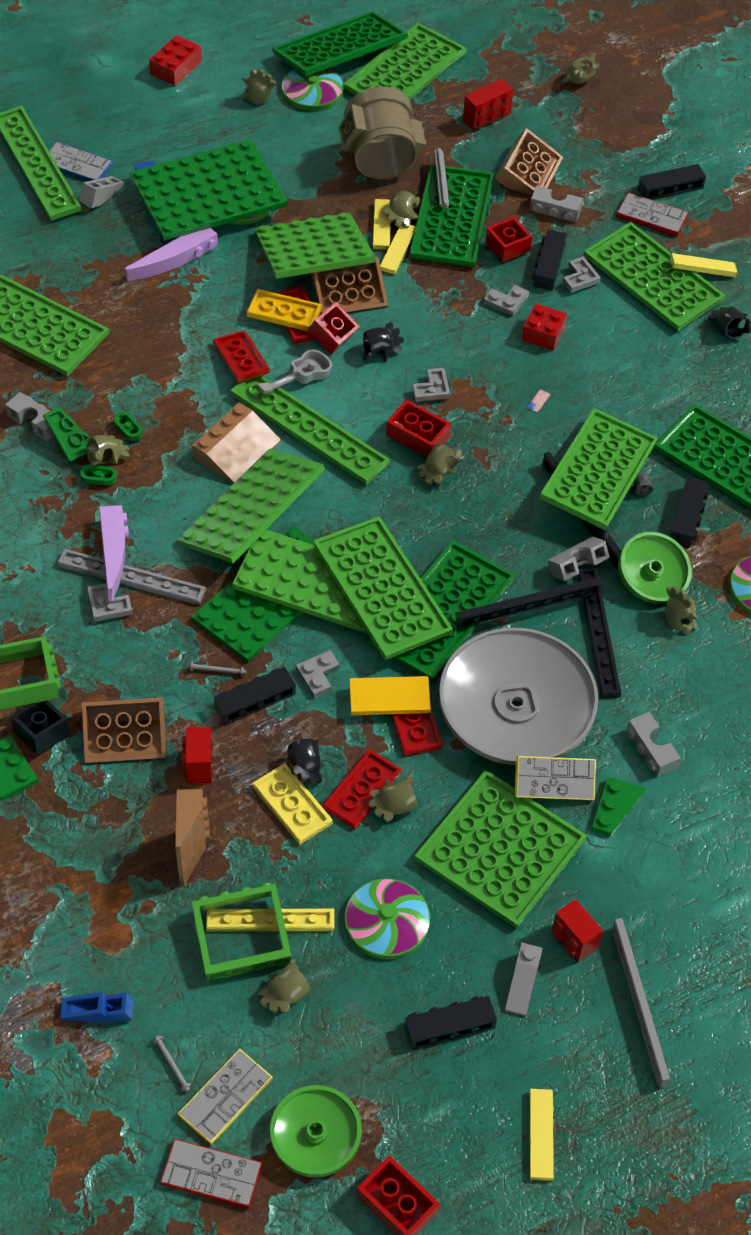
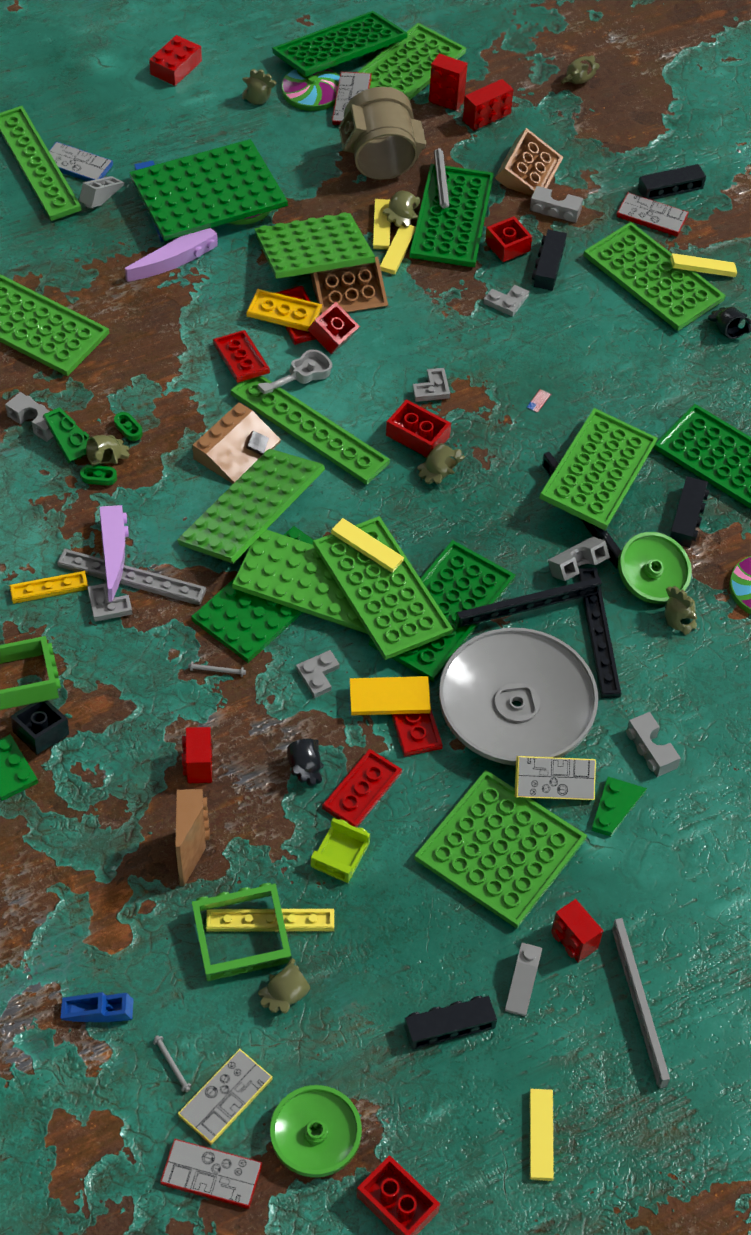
medium nougat slope [82,697,166,763] -> none
black brick [214,667,296,725] -> none
light yellow tile [252,763,333,845] -> none
dish [345,879,430,960] -> none
black piece [363,322,404,362] -> none
olive piece [369,774,417,822] -> none
red brick [522,303,568,351] -> none
light grey plate [563,256,601,293] -> none
dark grey wheel [633,474,653,496] -> none
none -> yellow tile [9,571,88,604]
none -> tile [246,431,269,455]
none -> lime panel [311,818,370,883]
none -> light yellow tile [331,518,404,573]
none -> light grey tile [332,72,372,125]
none -> red brick [429,53,468,111]

